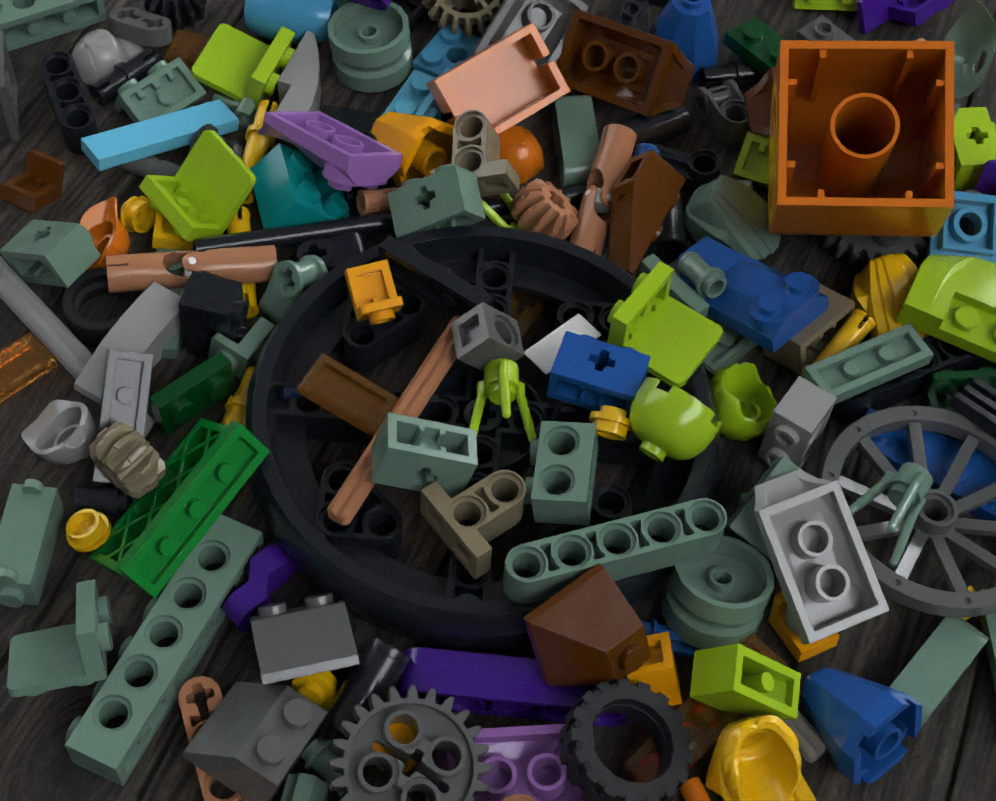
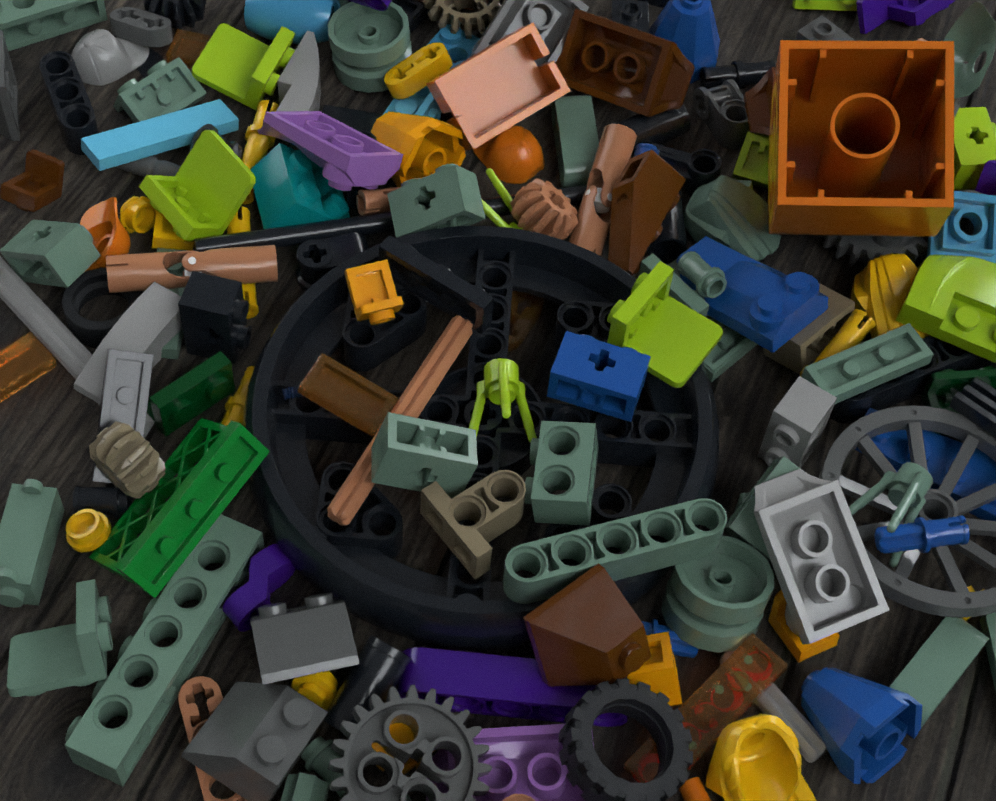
light grey piece [21,399,97,465] -> none
black pin [88,47,161,106] -> none
sand green bracket [208,317,275,380] -> none
sand green hand [212,93,256,128] -> none
sand green piece [259,255,328,325] -> none
dark tan tile [431,110,520,197] -> none
dark grey brick [451,302,524,372] -> none
white sticker [524,313,602,375] -> none
yellow plate [589,405,632,440] -> none
lime cylinder [629,377,722,462] -> none
lime slope [690,643,801,720] -> none
lime hair [710,362,778,441] -> none
dark green bracket [723,16,785,76] -> none
none -> yellow beam [384,43,452,99]
none -> blue axle [874,515,970,554]

